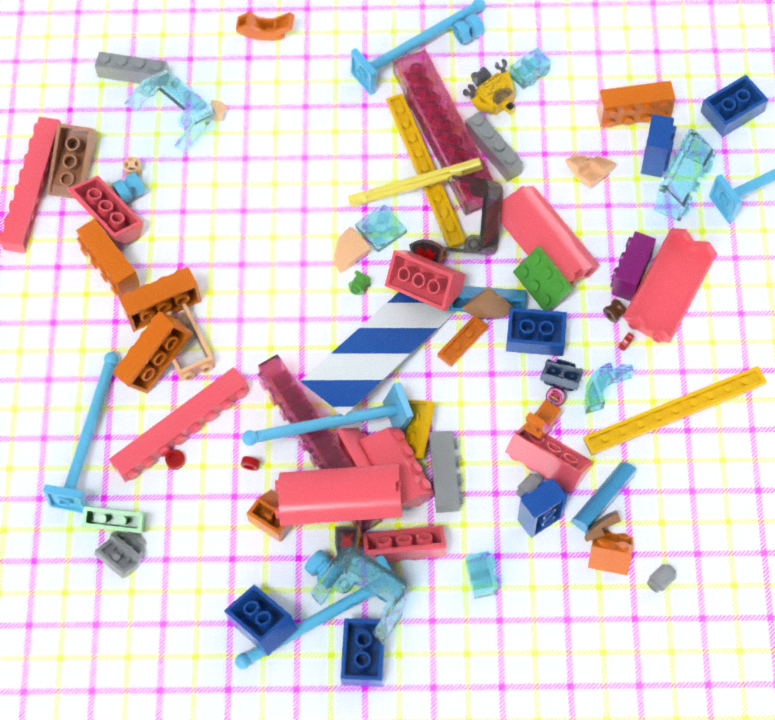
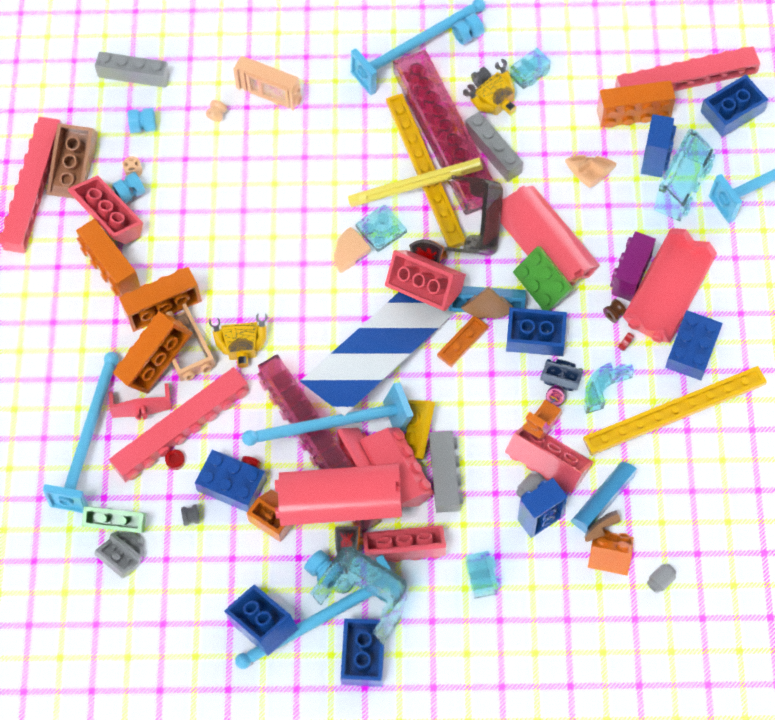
clear light blue windscreen [124,70,216,153] -> none
orange arch [235,11,295,41] -> none
bright green brick [348,270,371,295] -> none
none -> coral piece [109,383,172,420]
none -> medium azure wheel [127,107,156,134]
none -> dark grey wheel [181,504,200,526]
none -> blue brick [194,449,267,512]
none -> yellow torso [209,313,268,368]
none -> light nougat door [233,55,302,111]
none -> coral brick [615,46,760,92]
none -> blue brick [665,310,723,381]

